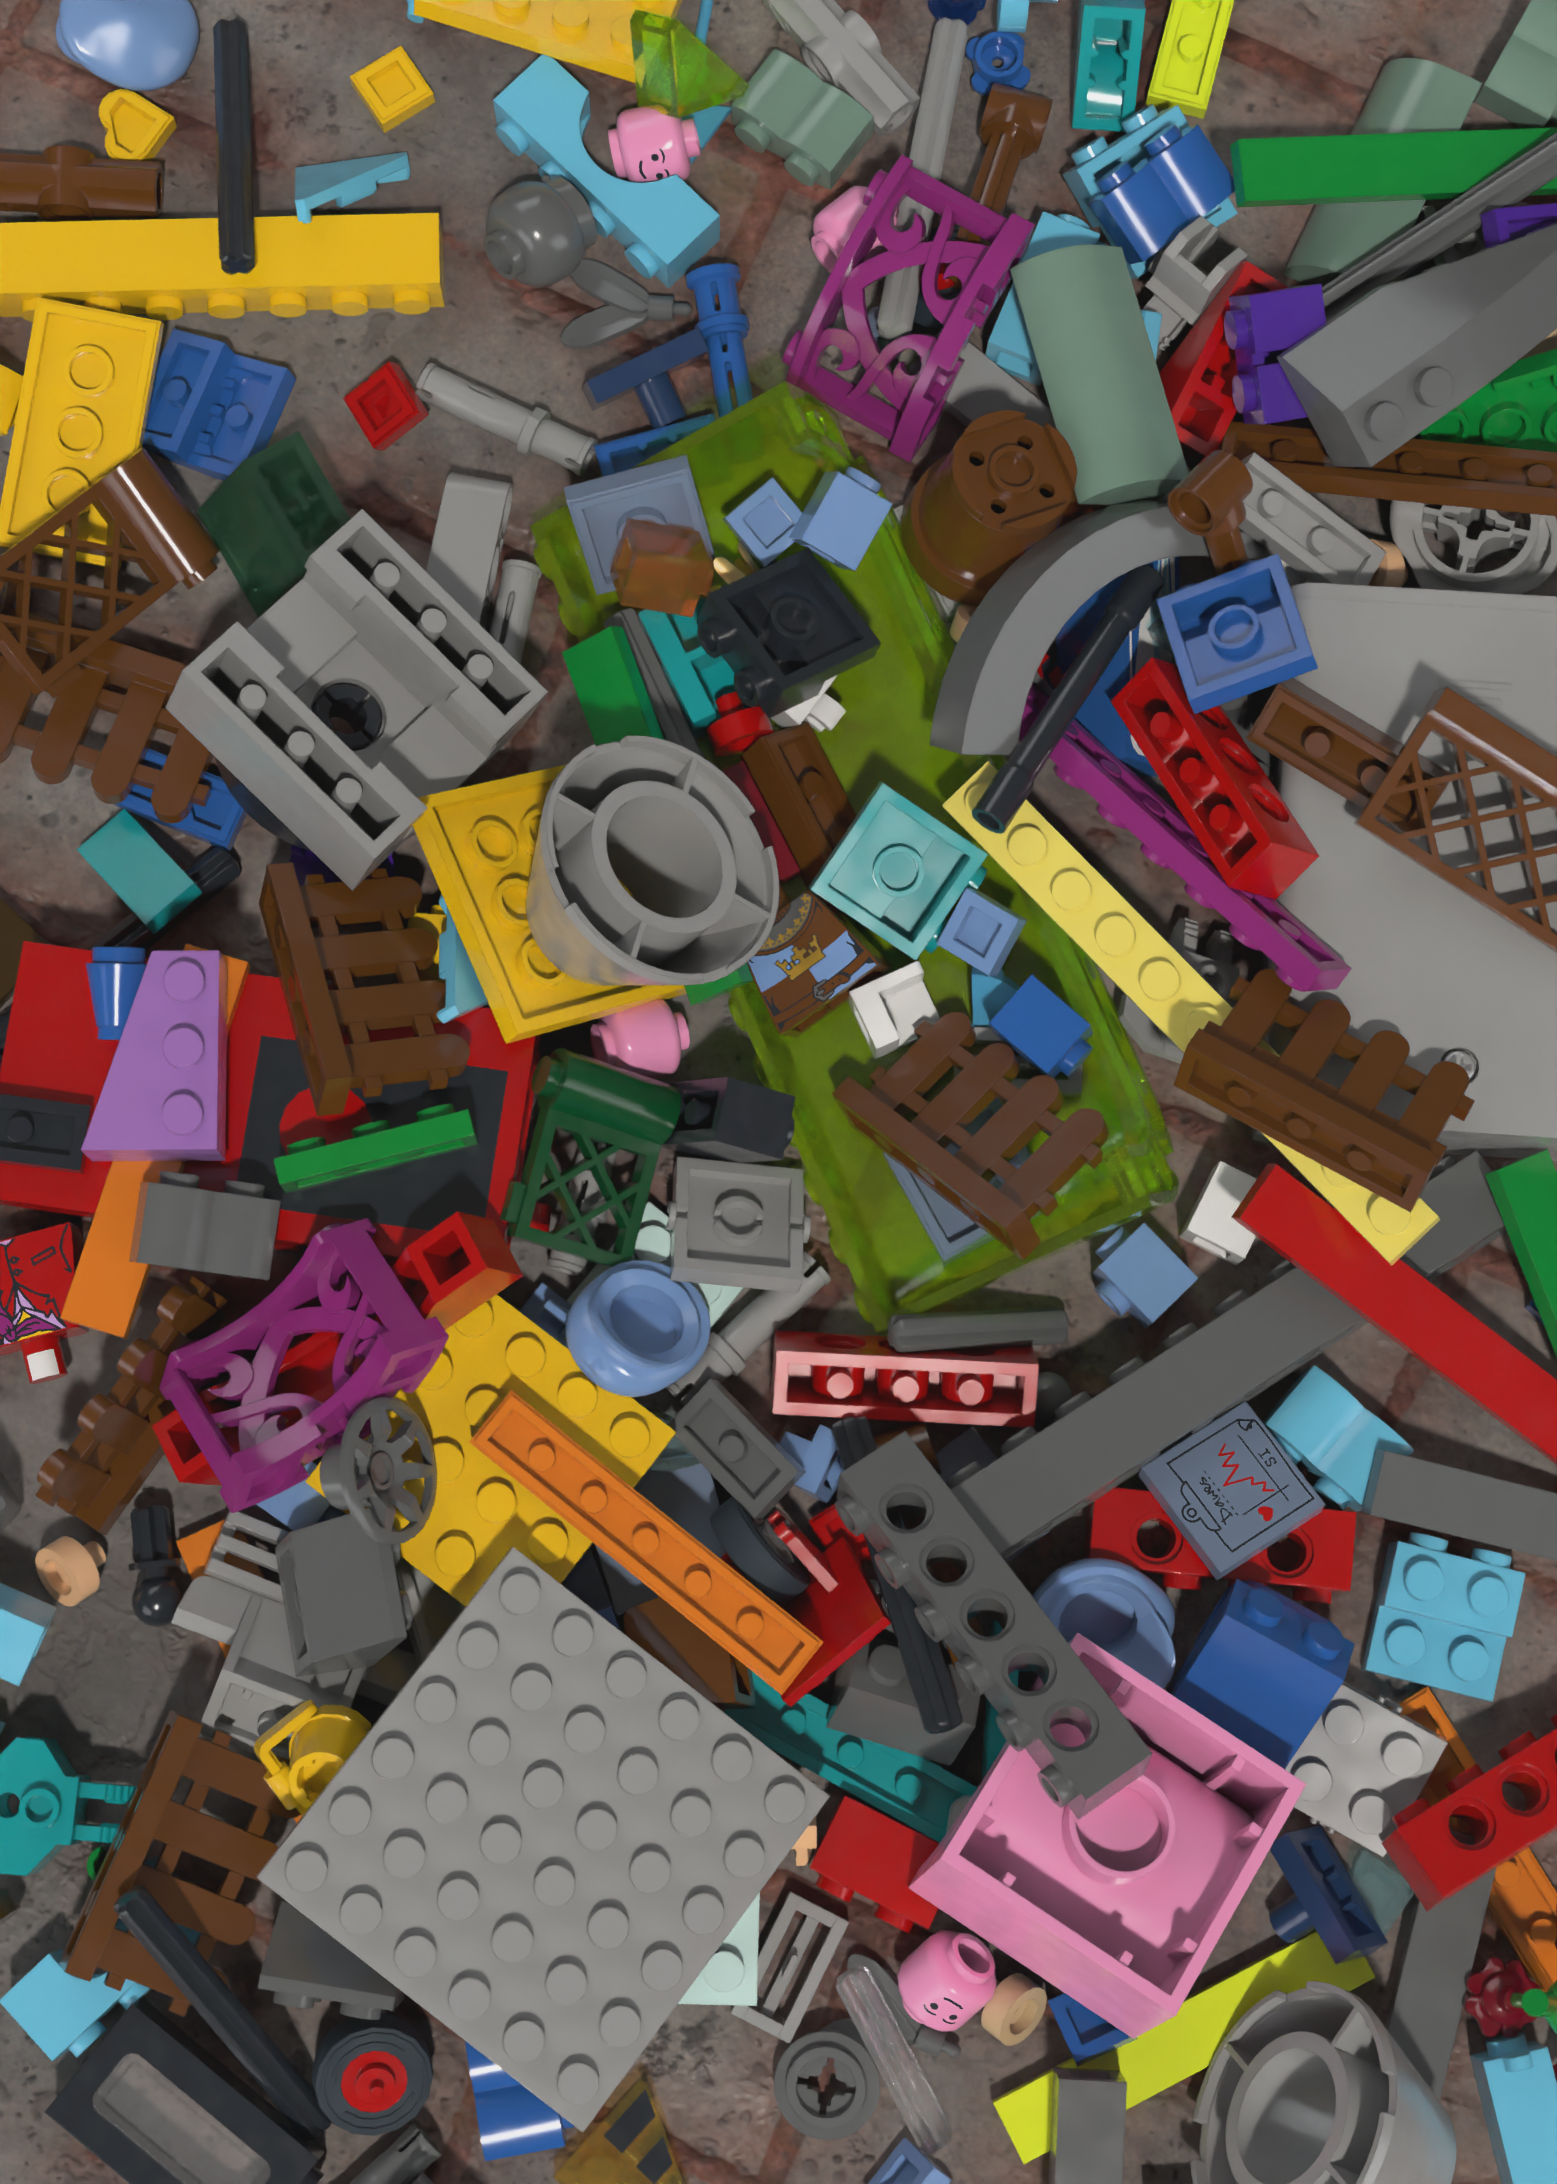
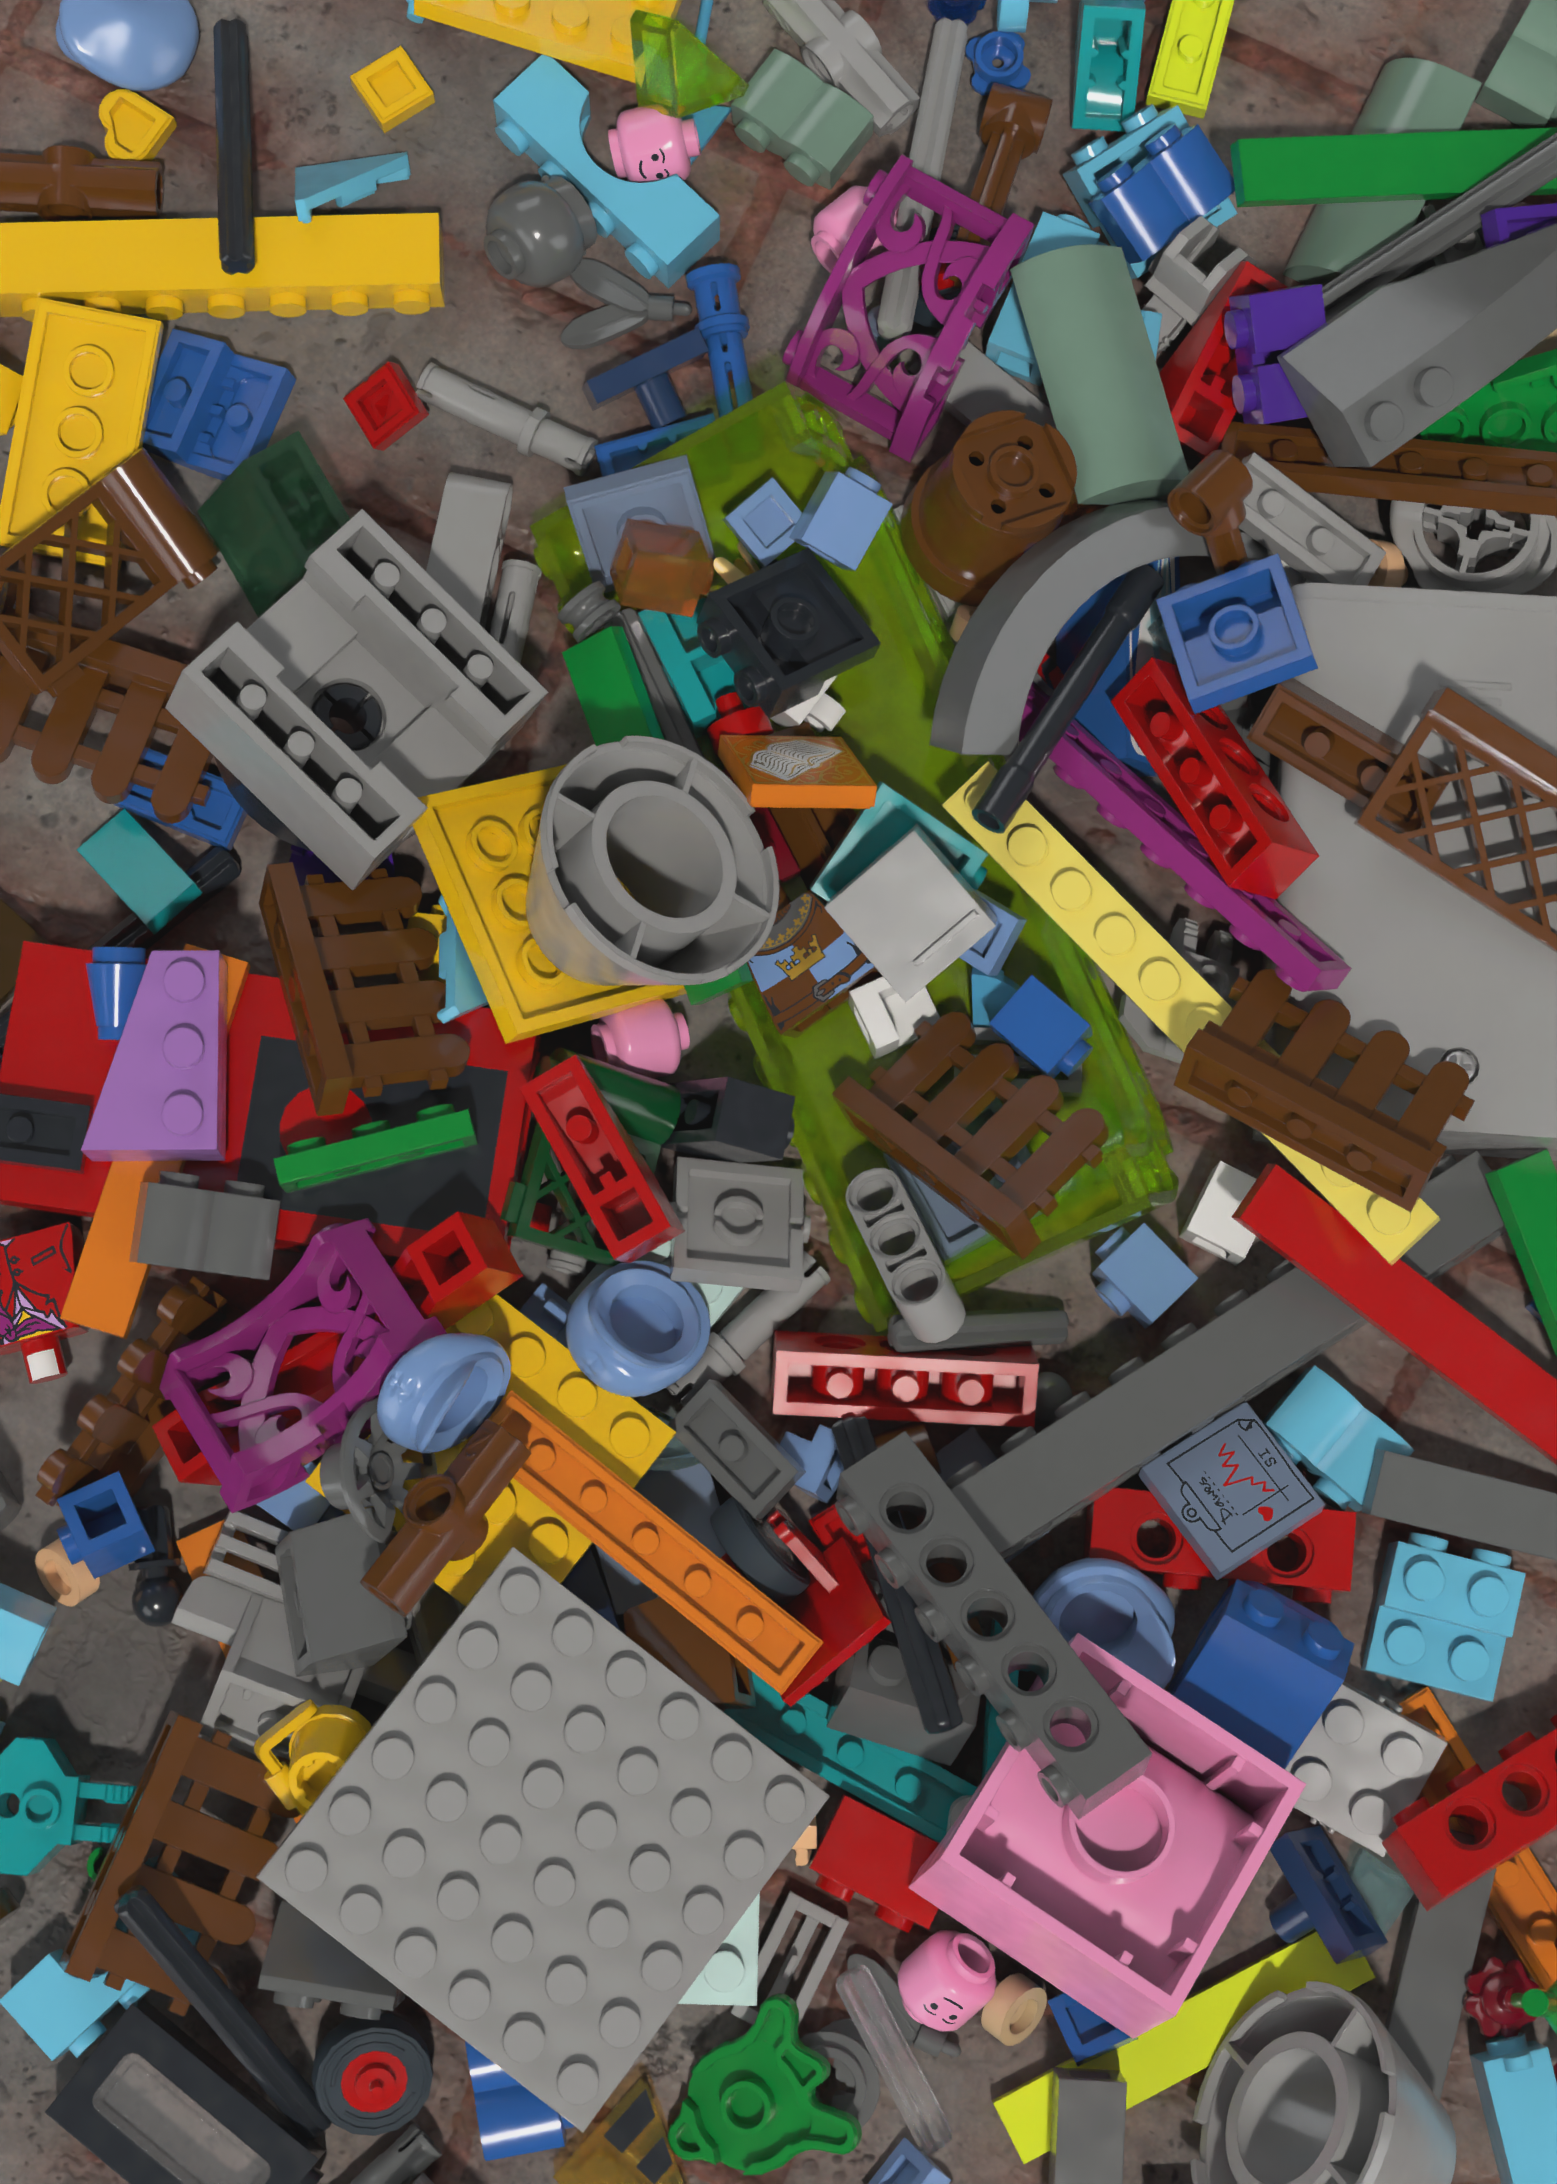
none -> blue brick [56,1471,155,1579]
none -> reddish brown piece [360,1419,532,1617]
none -> medium blue piece [377,1333,511,1453]
none -> red slope [519,1054,685,1264]
none -> dark grey bush [557,581,621,643]
none -> green tile [668,1993,862,2176]
none -> orange tile [718,735,877,809]
none -> light grey piece [824,824,997,1002]
none -> light grey beam [845,1168,966,1343]

